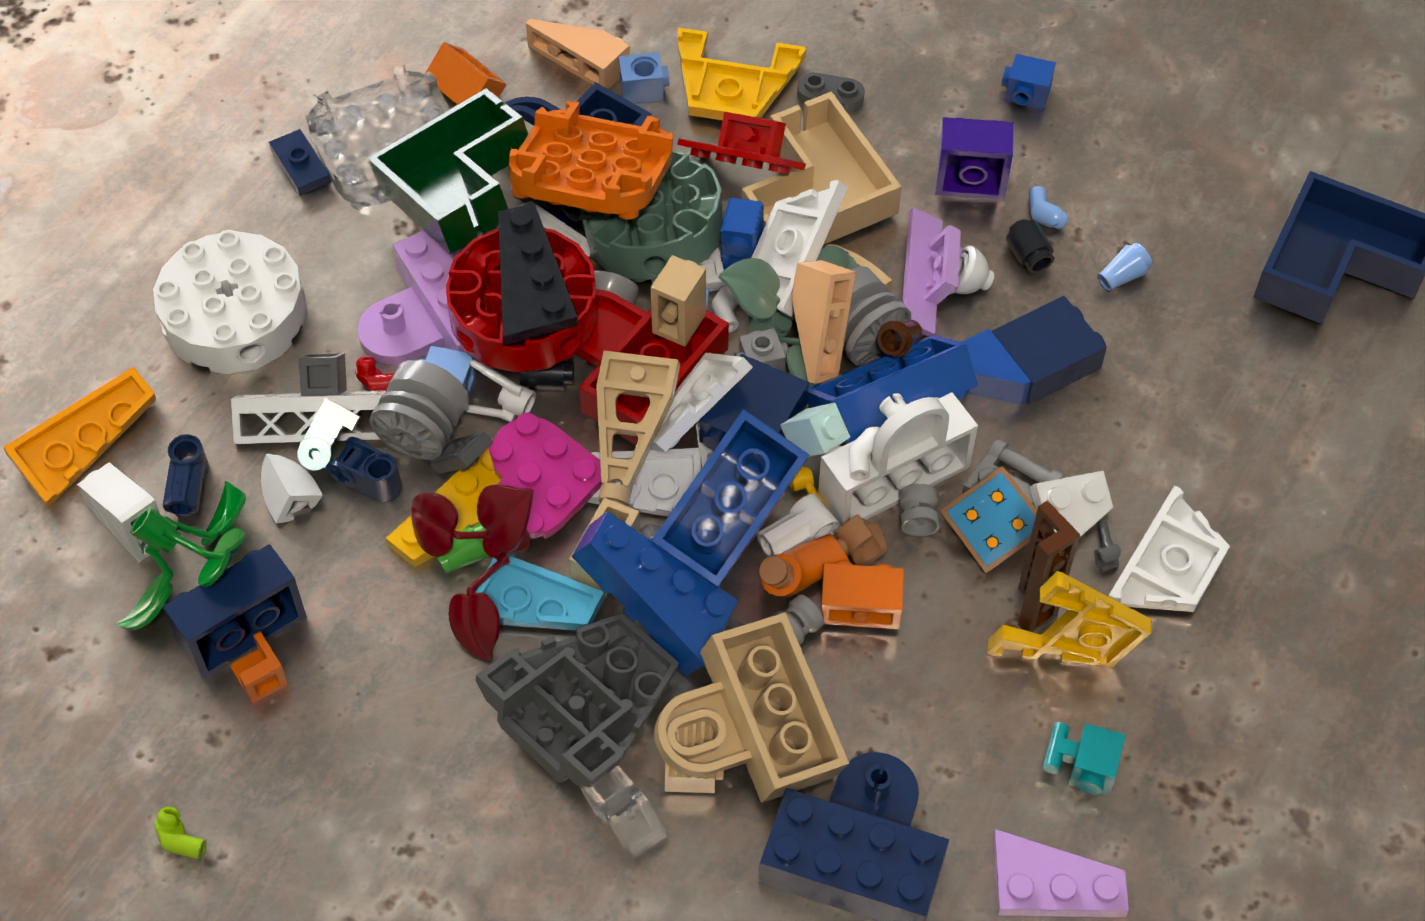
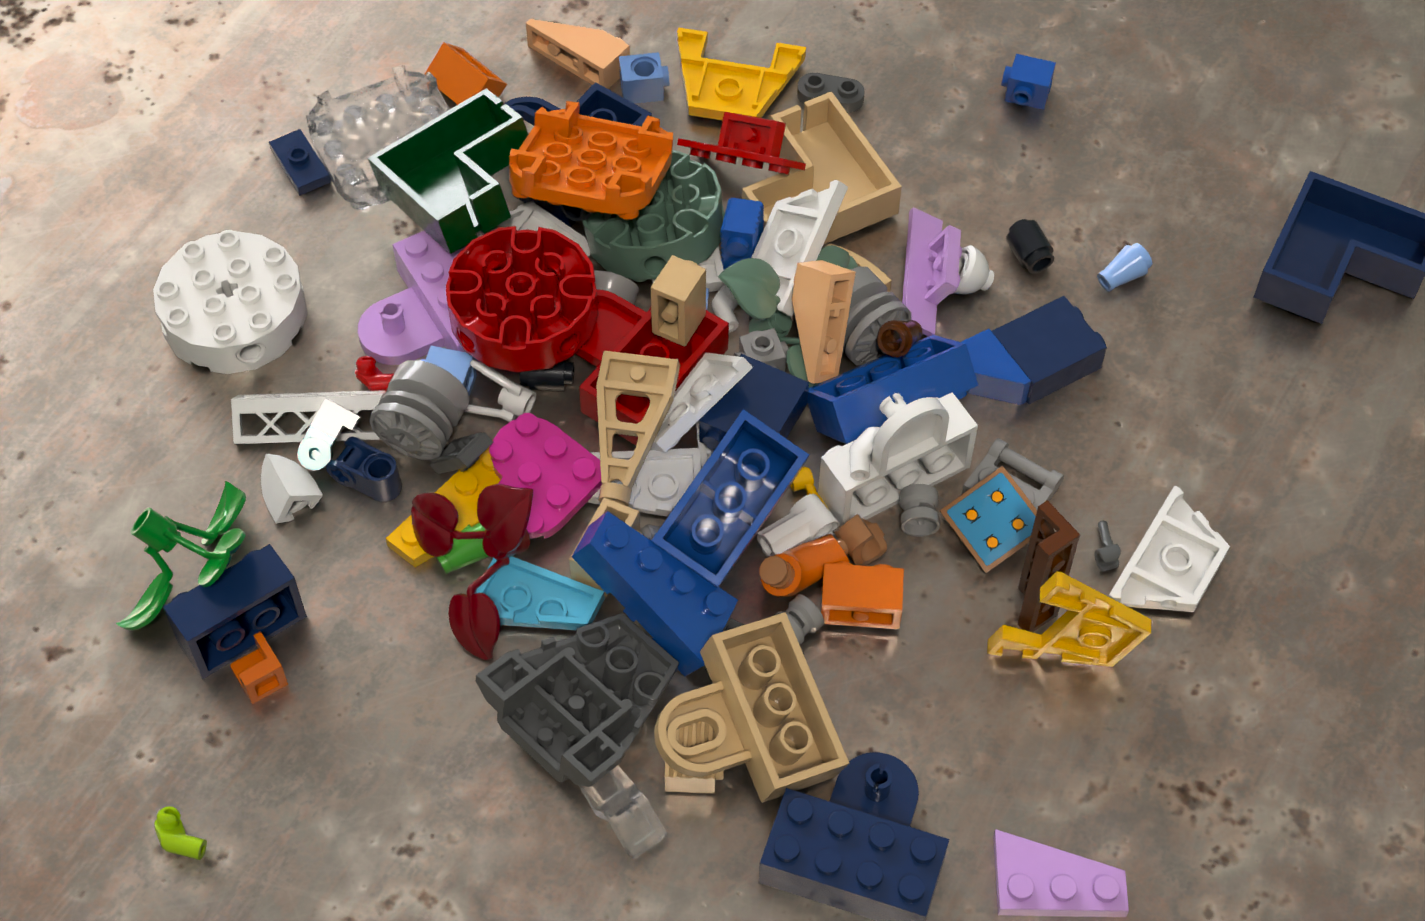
light orange wing [3,366,156,509] -> none
white slope [77,462,160,563] -> none
dark blue piece [163,434,209,517] -> none
dark grey brick [299,353,347,396] -> none
black wing [498,203,578,346] -> none
light aqua brick [780,403,850,457] -> none
dark purple brick [935,117,1014,200] -> none
light blue arm [1029,186,1068,229] -> none
white wing [1030,471,1113,537] -> none
teal brick [1043,722,1126,796] -> none

